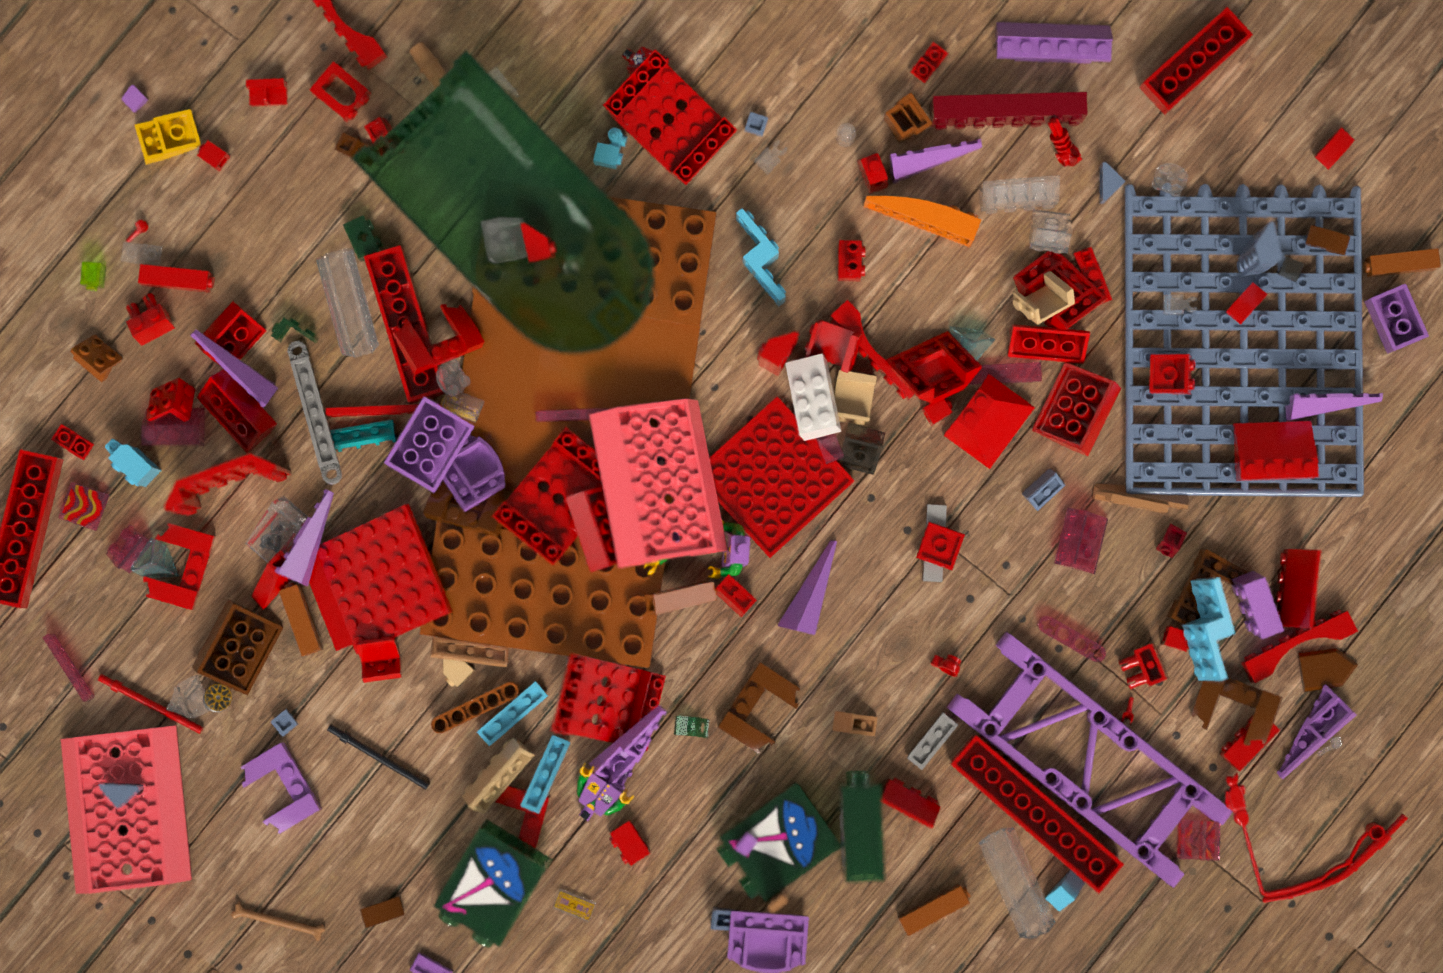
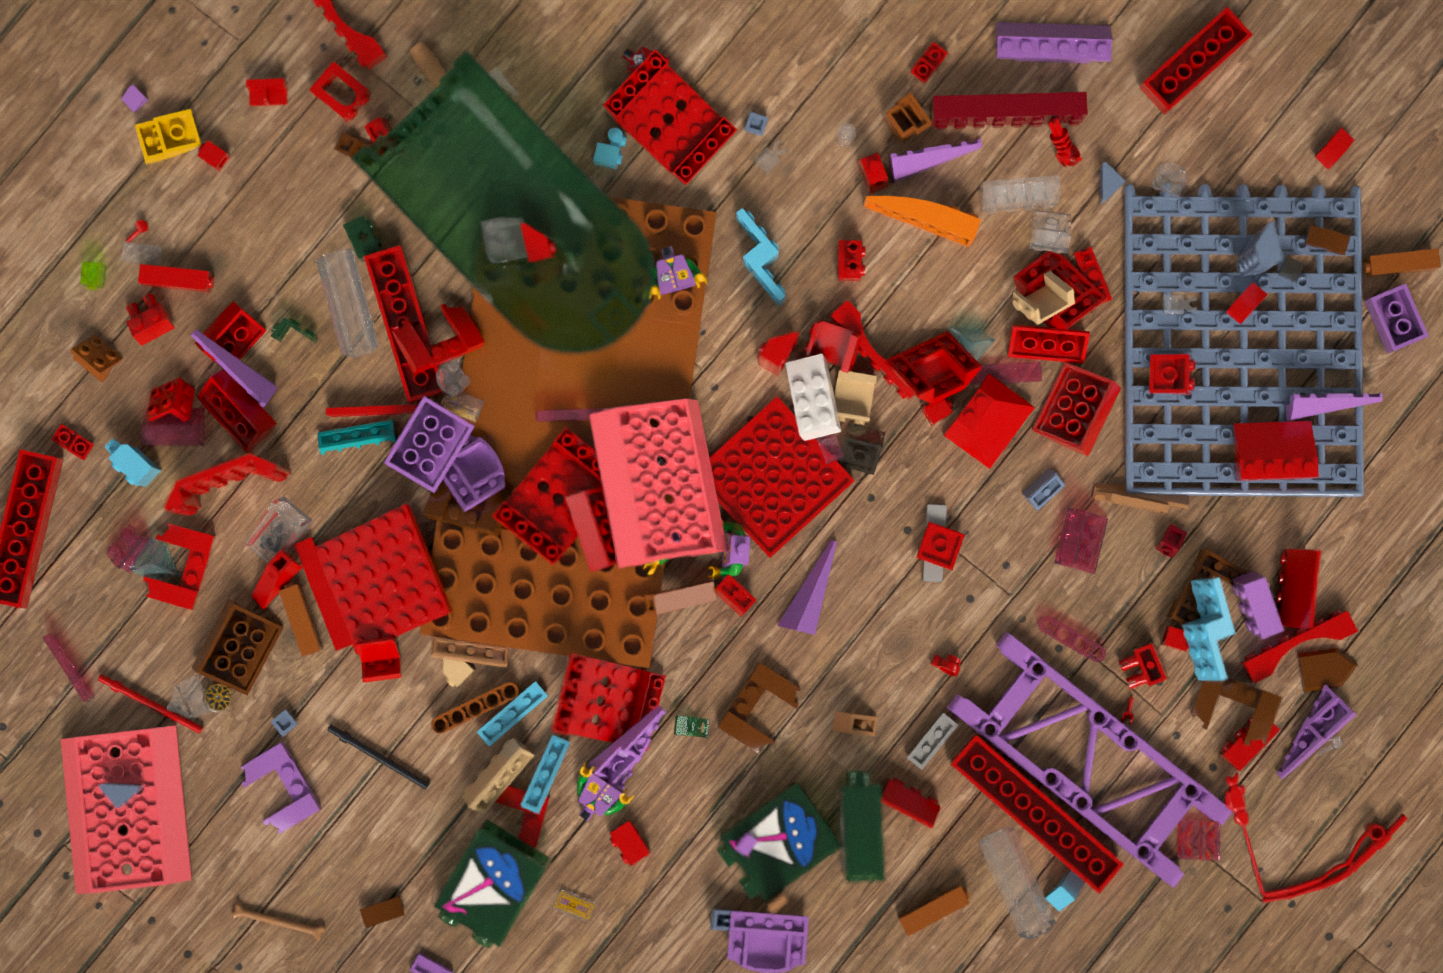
slope [58,482,110,531] -> none
medium lavender wedge [275,489,334,586] -> none
light grey plate [287,341,342,485] -> none
none -> torso [648,247,708,300]

